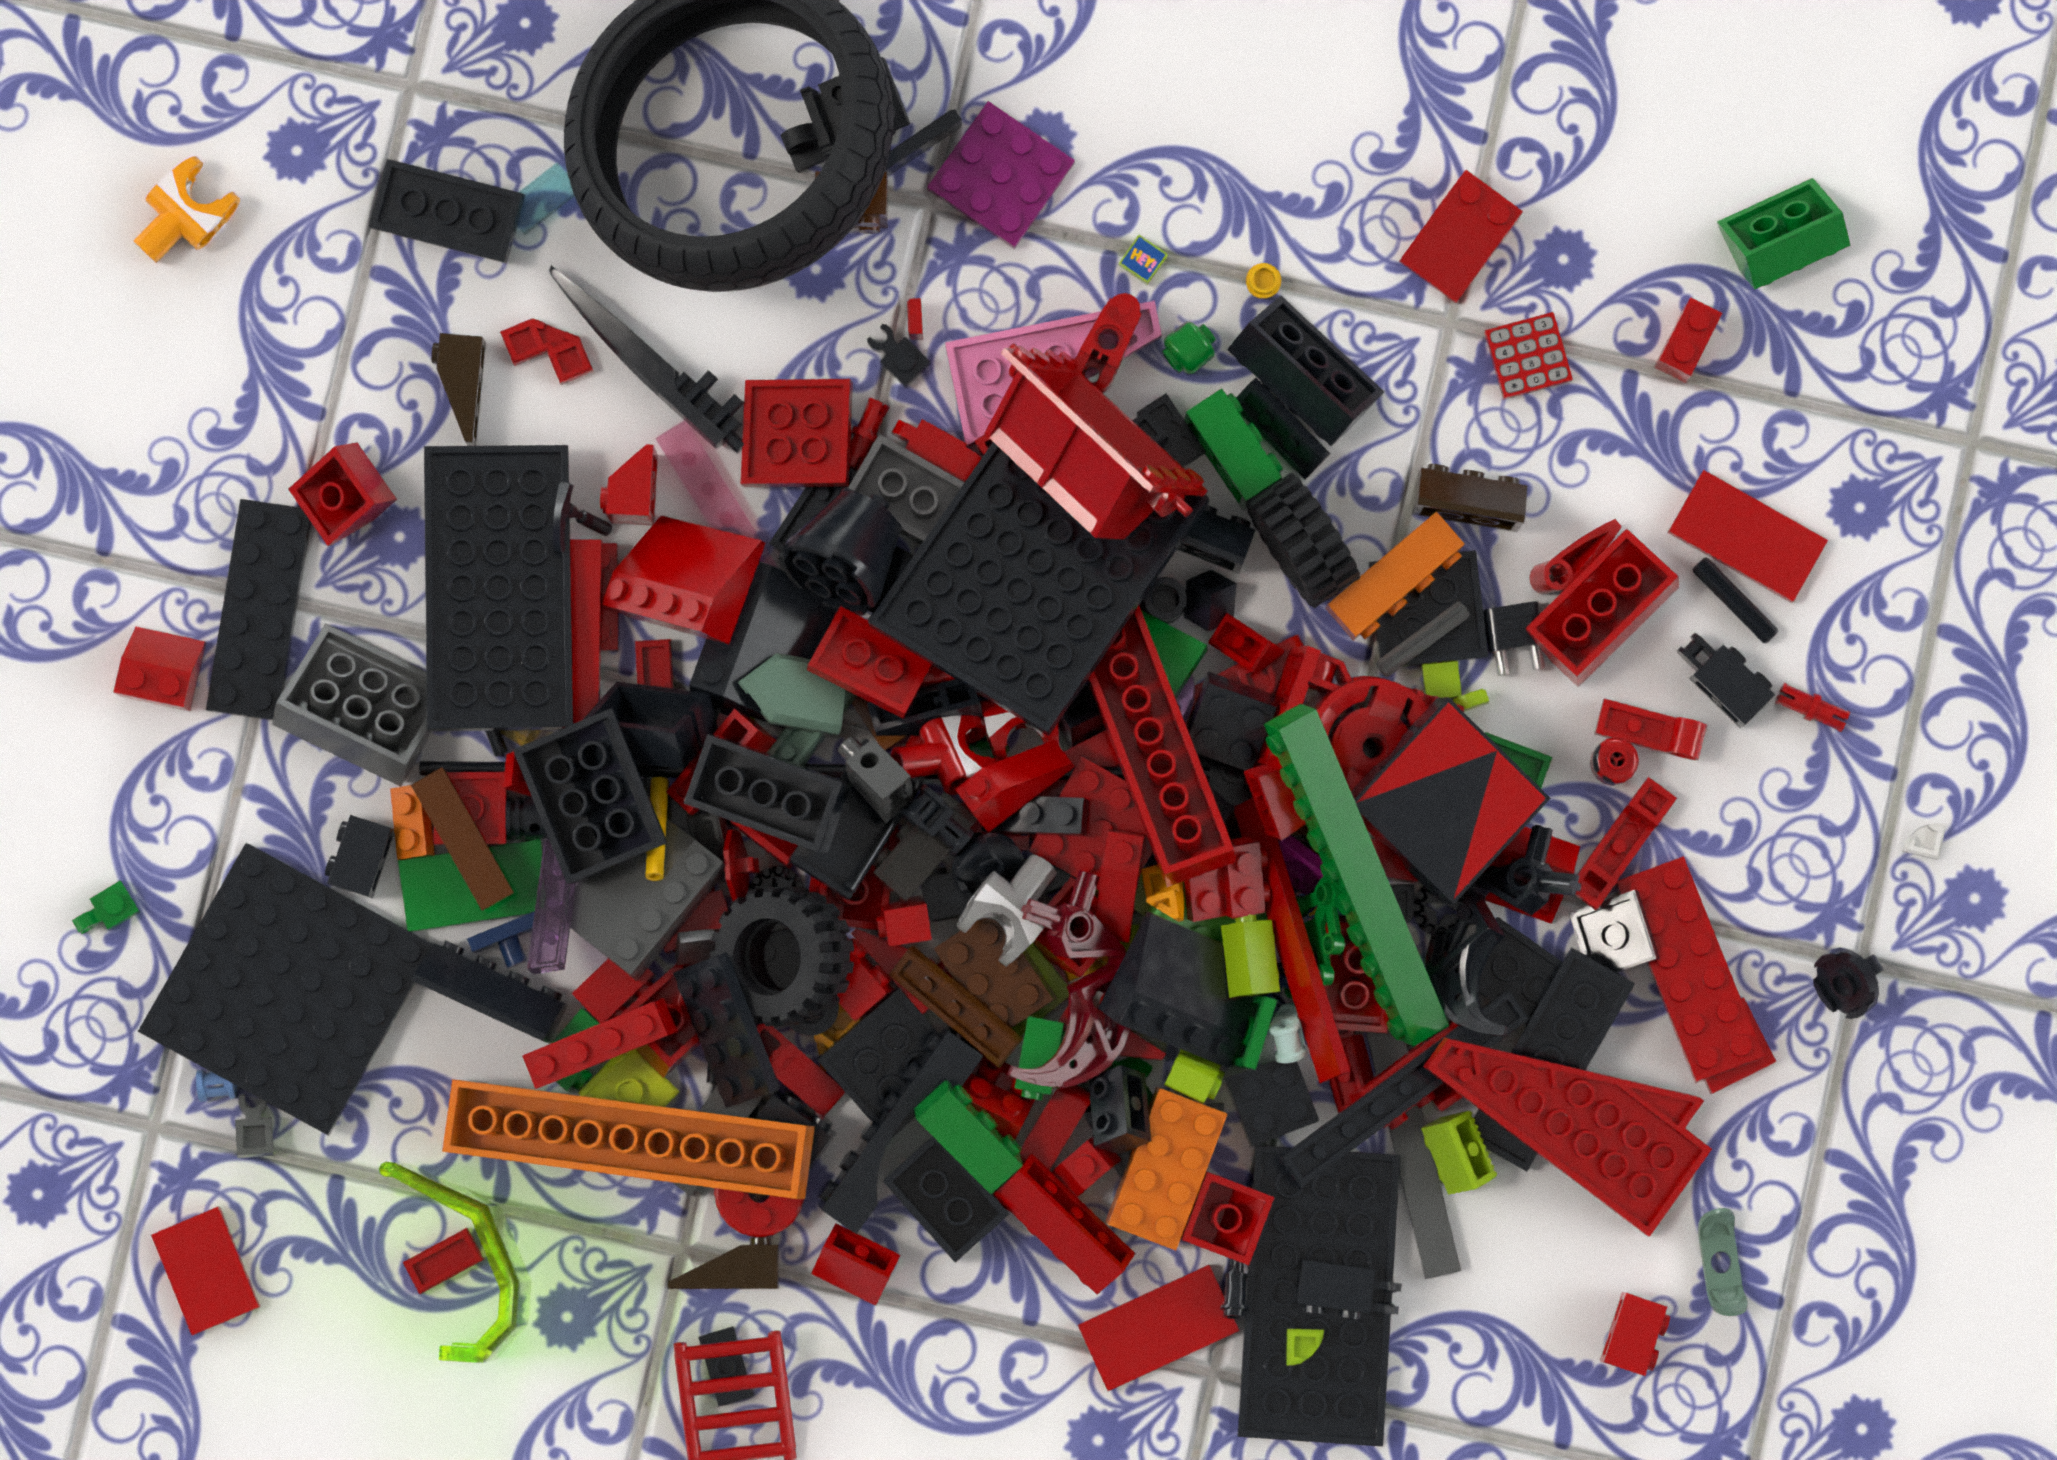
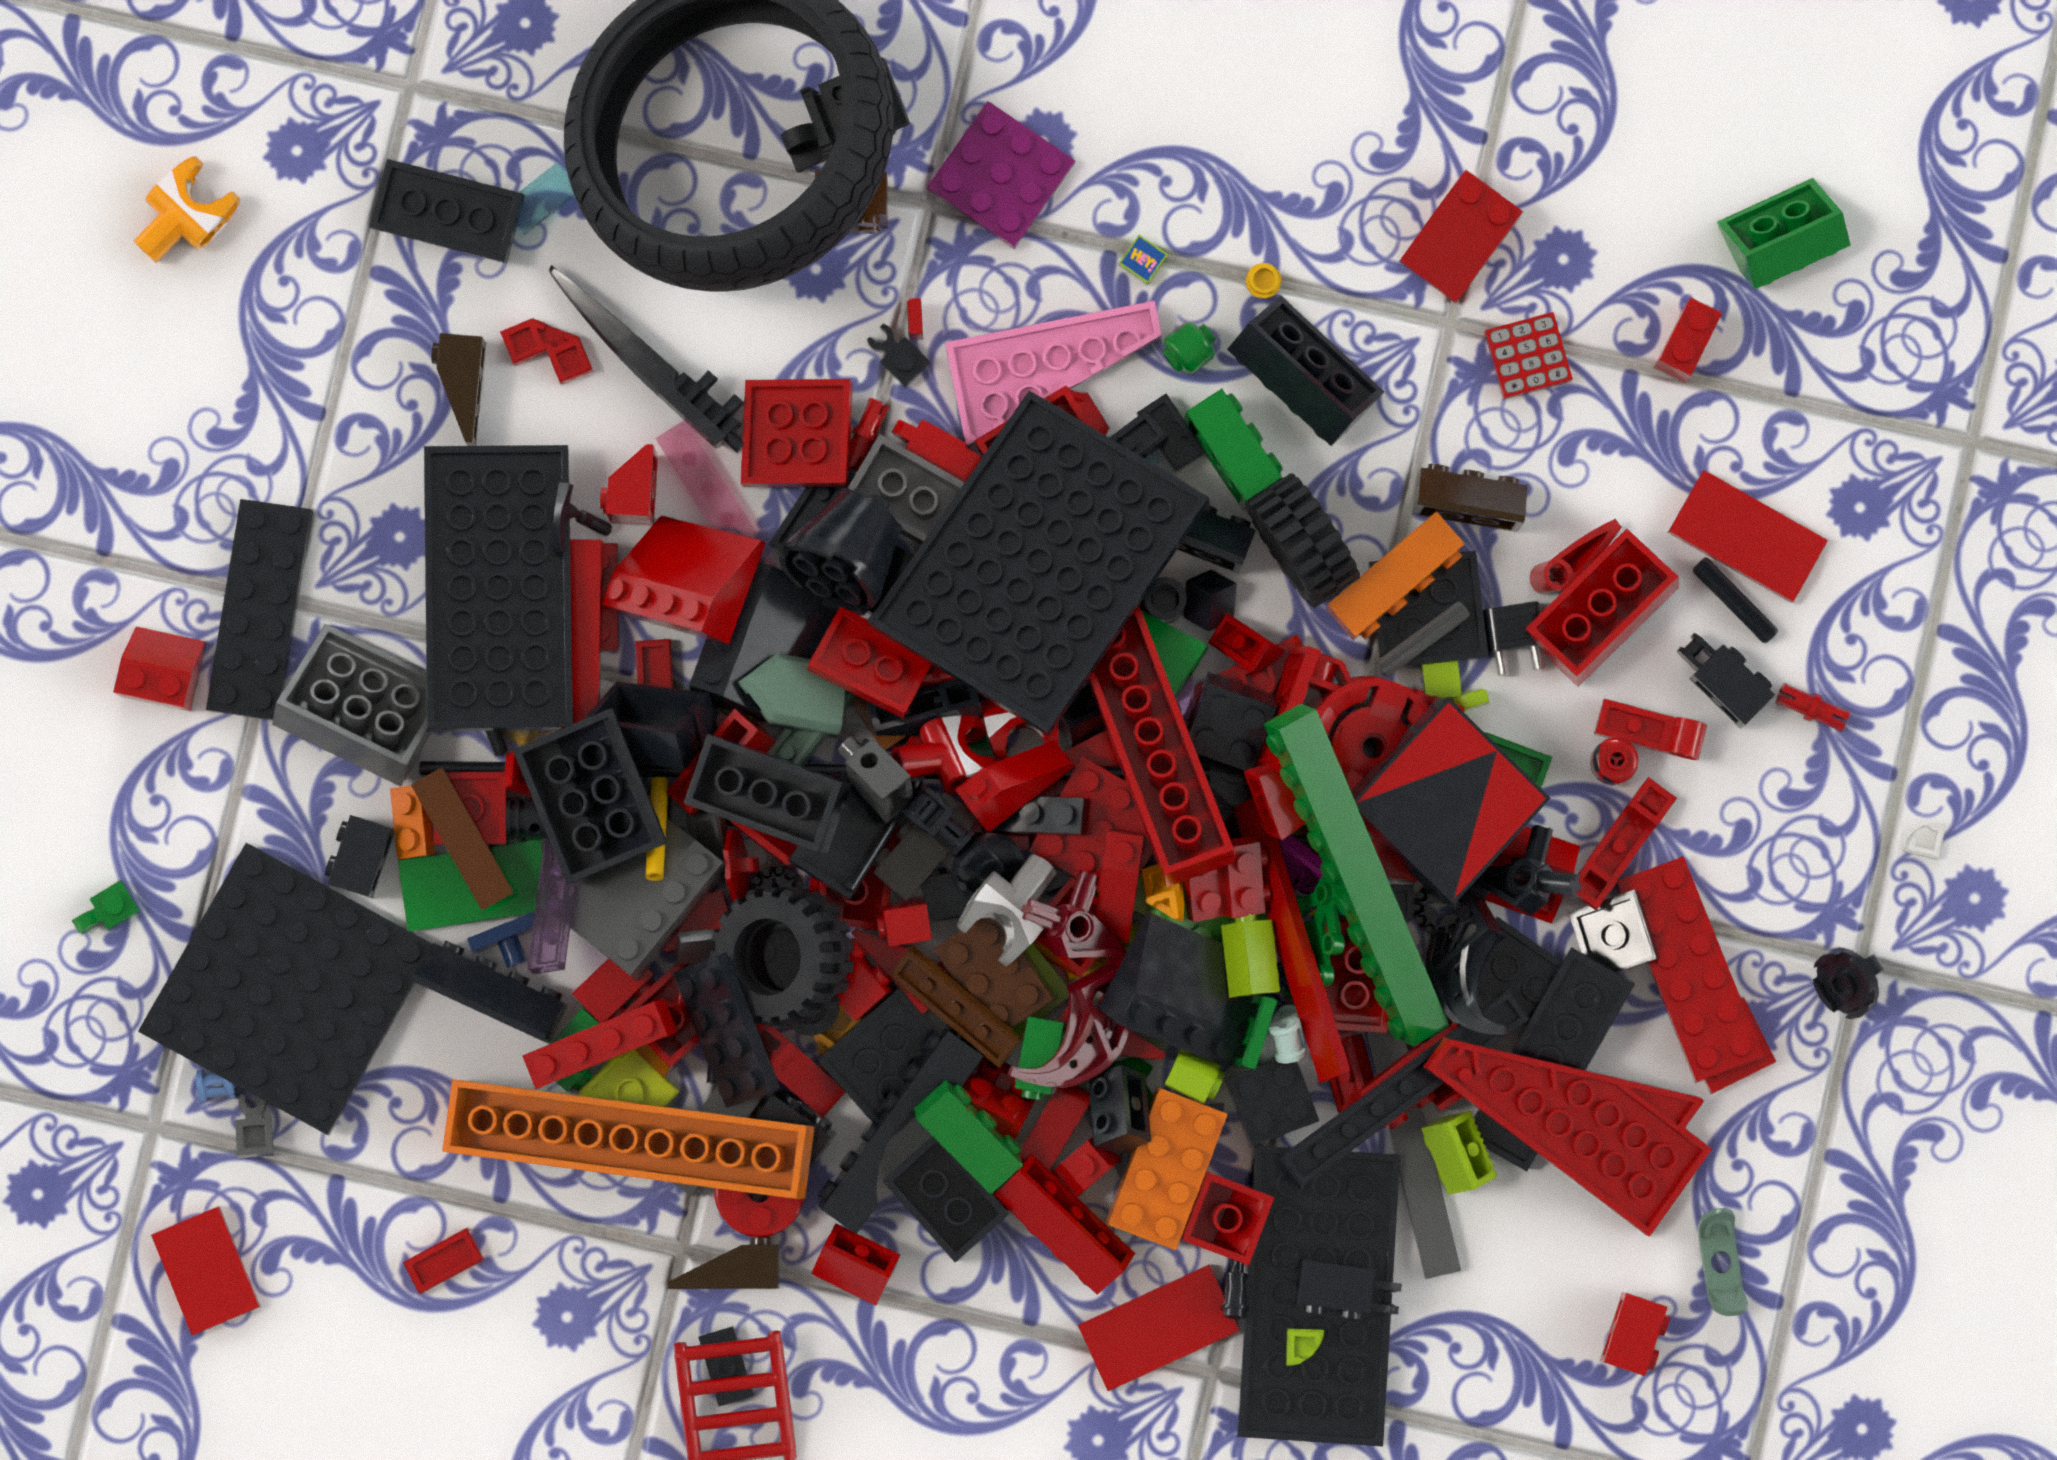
red slope [288,442,397,546] -> none
clear neon green windscreen [379,1162,531,1363] -> none
black tile [885,109,962,177] -> none
red piece [984,343,1208,540] -> none
red piece [1074,293,1142,394] -> none
black tile [1236,378,1330,480] -> none

